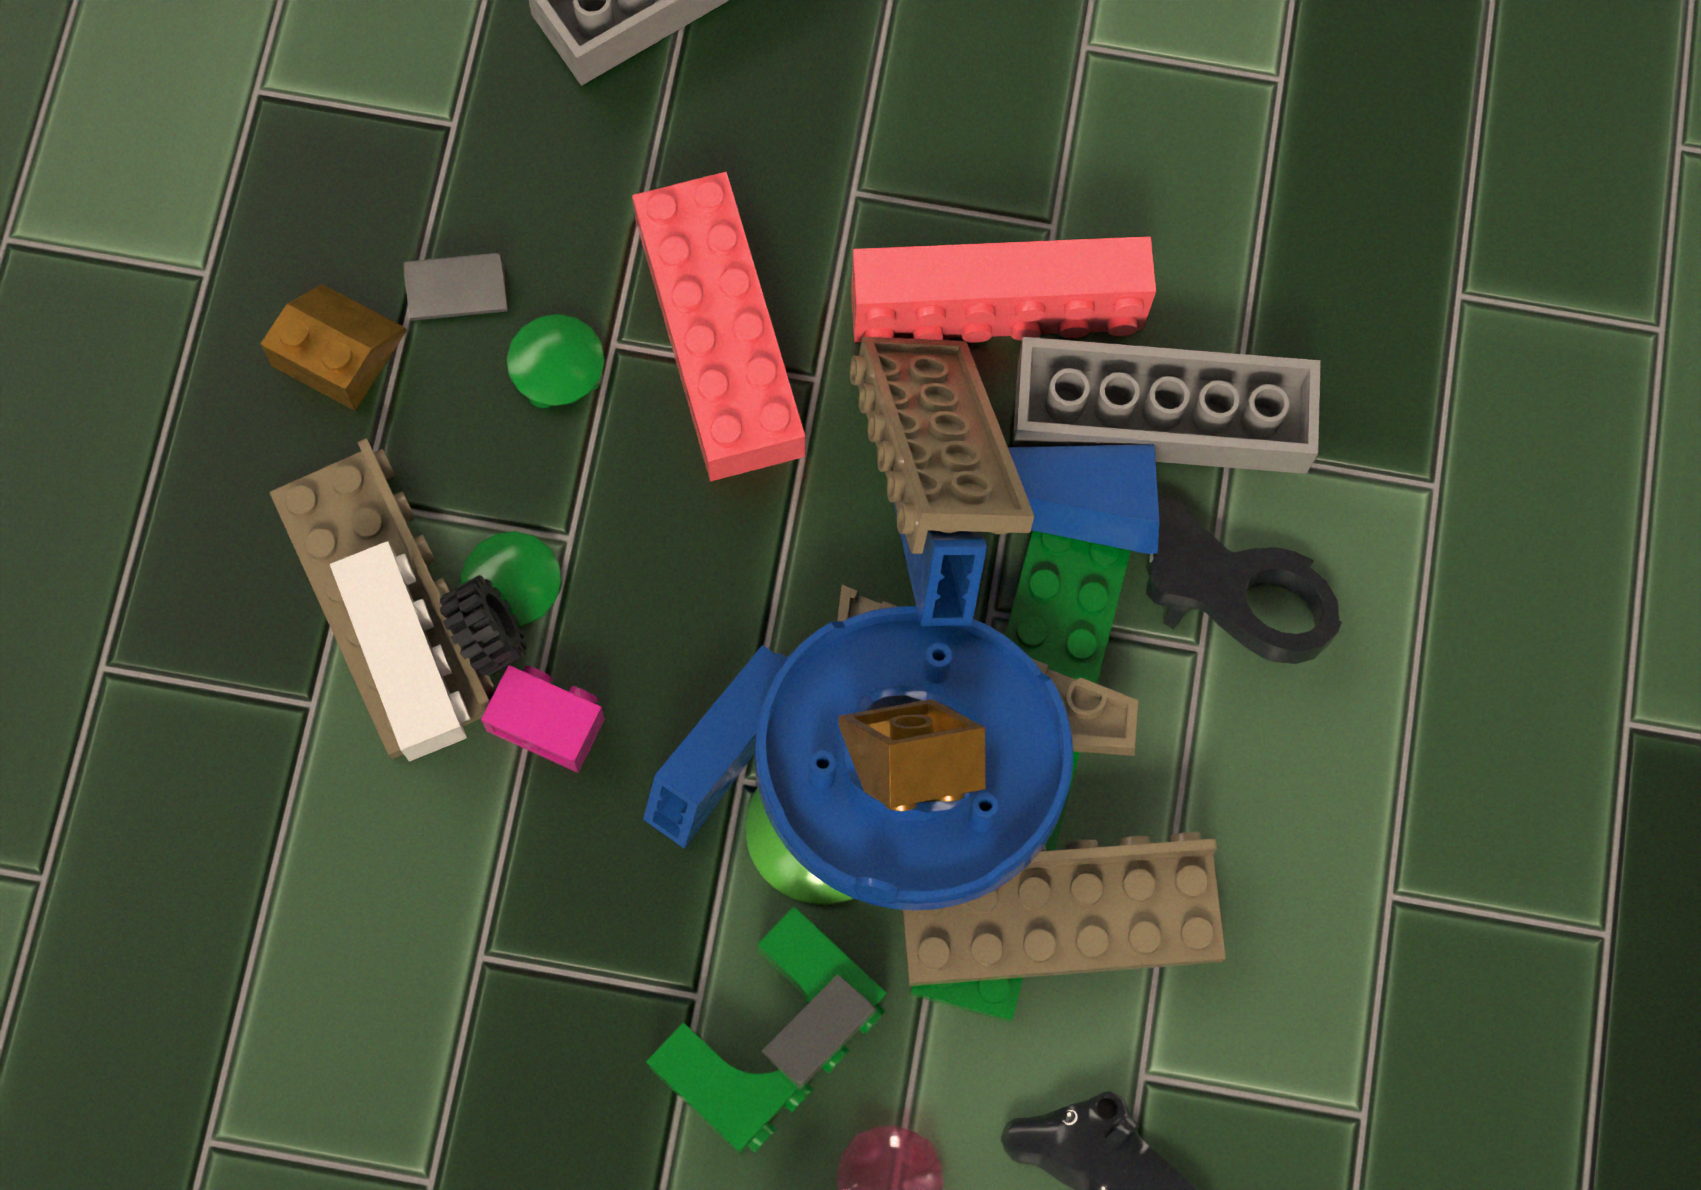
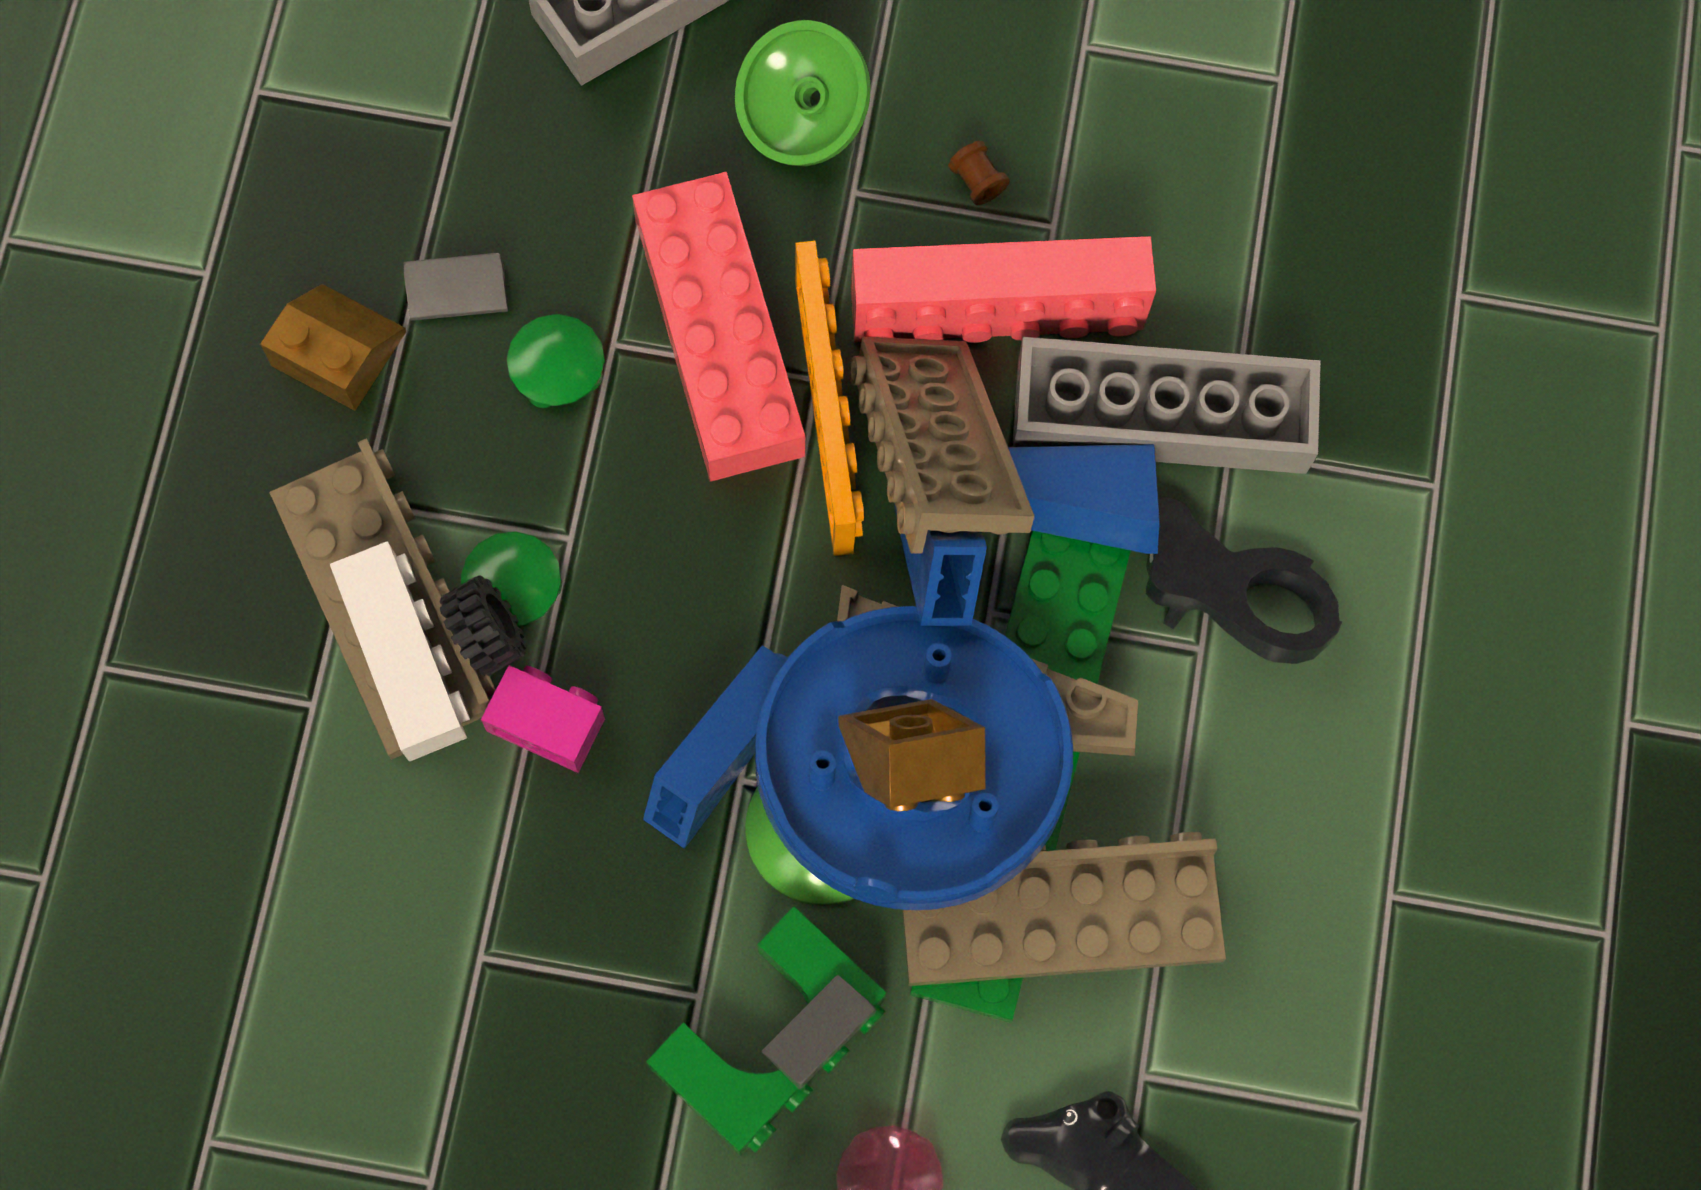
none -> bright green dish [735,20,871,166]
none -> light orange plate [795,241,864,556]
none -> reddish brown bush [948,141,1010,205]

